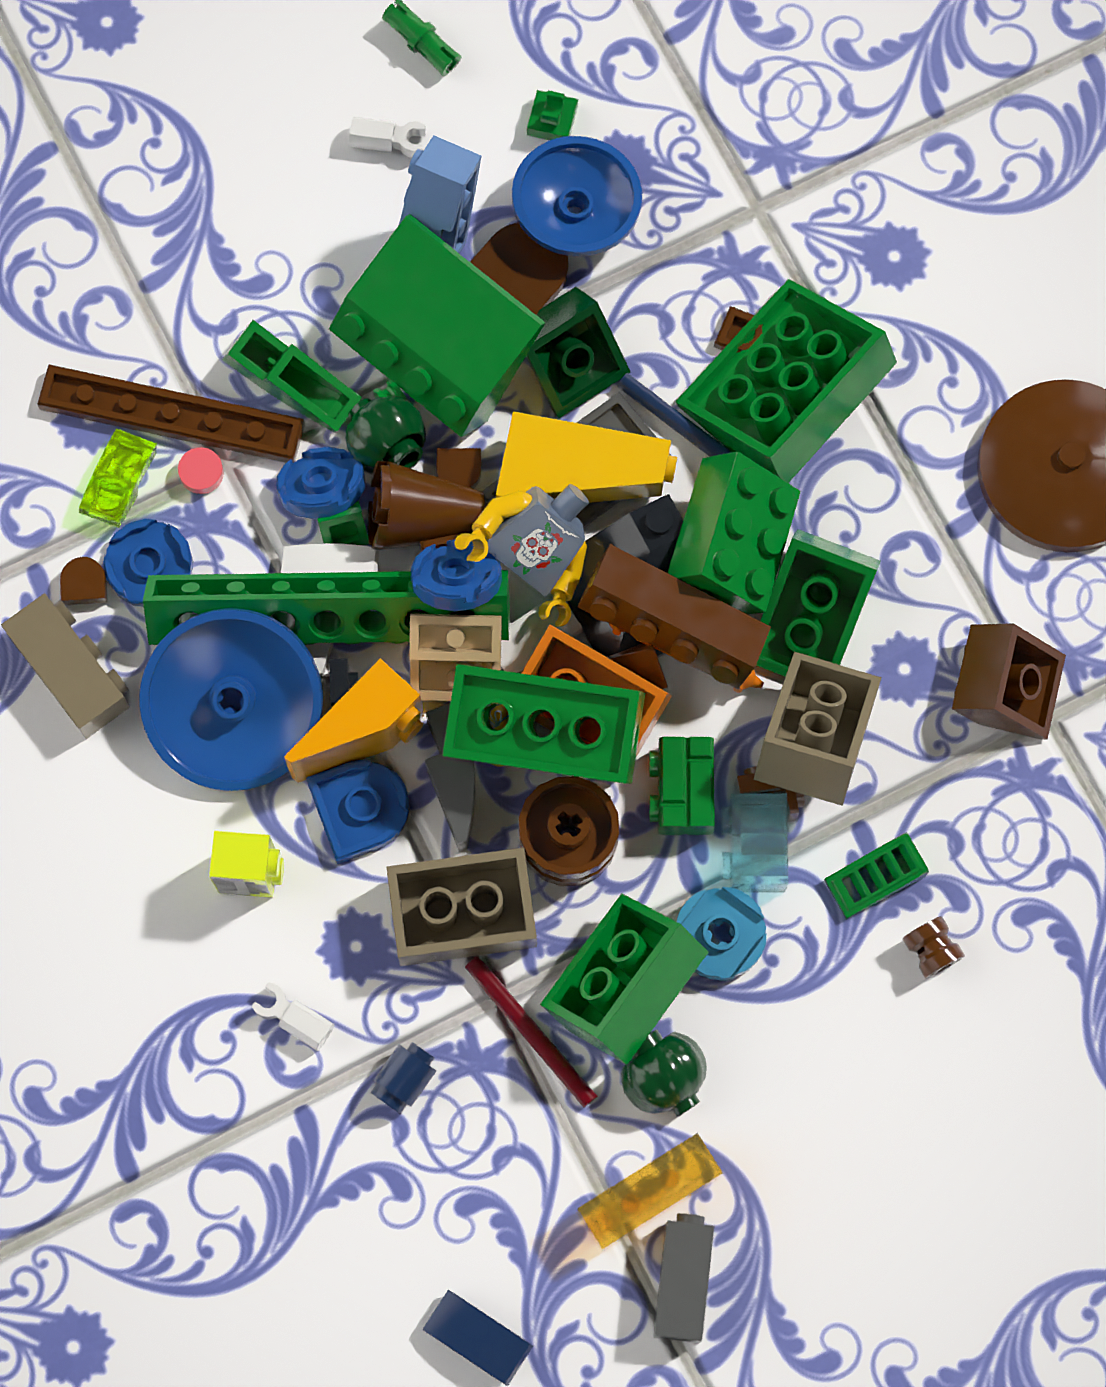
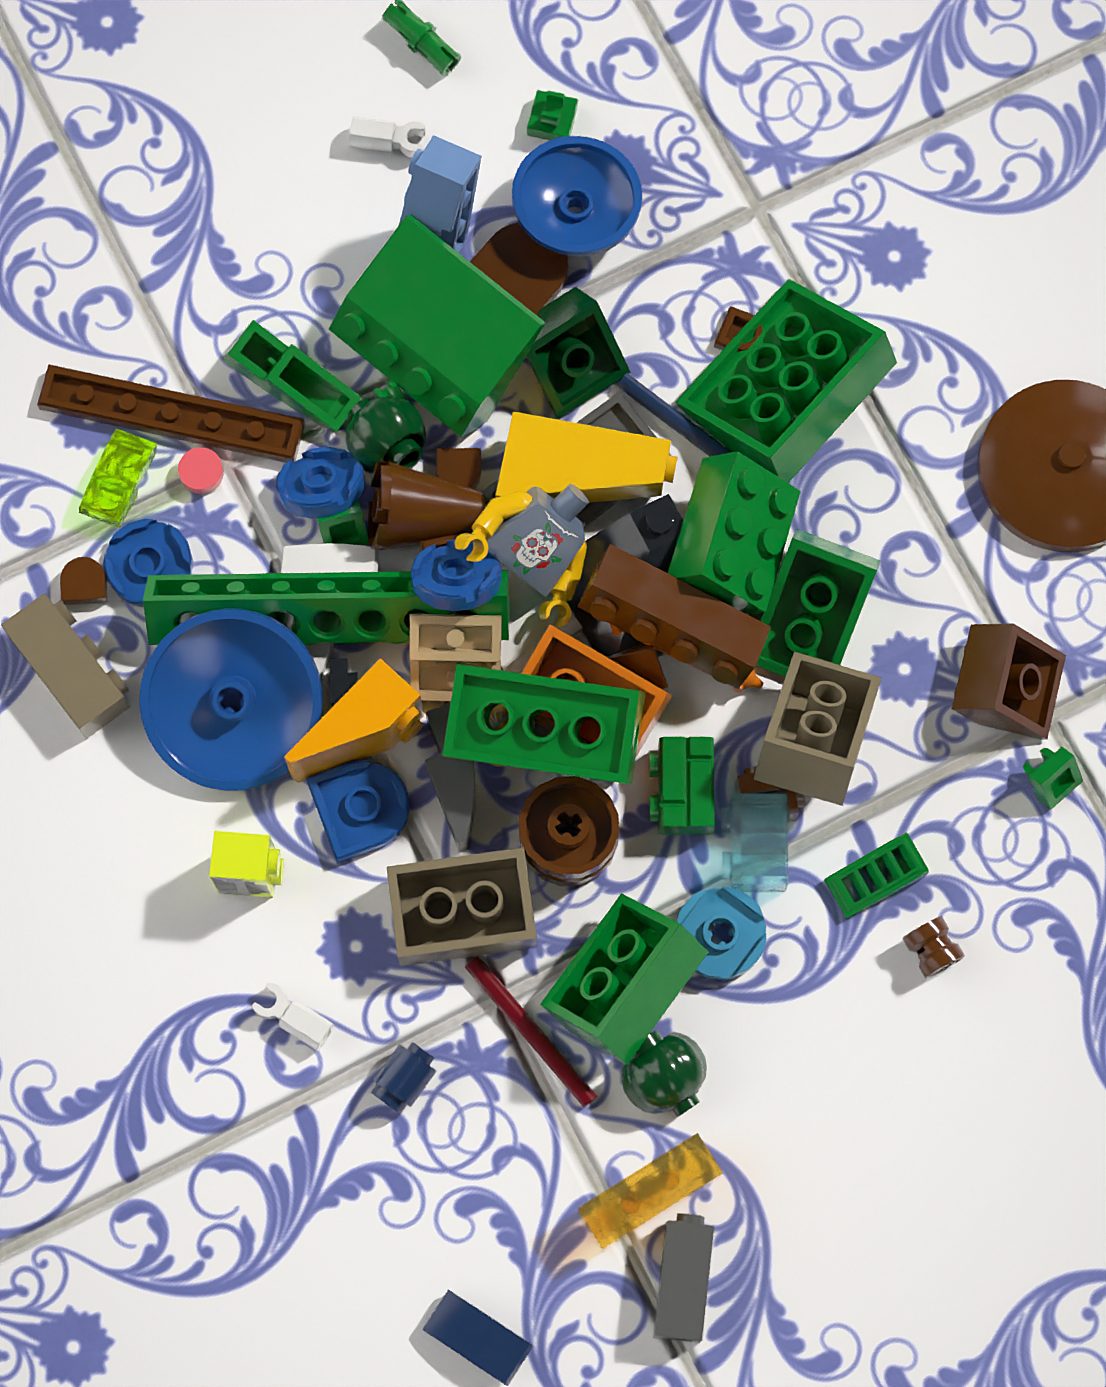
none -> green tile [1023,746,1083,810]

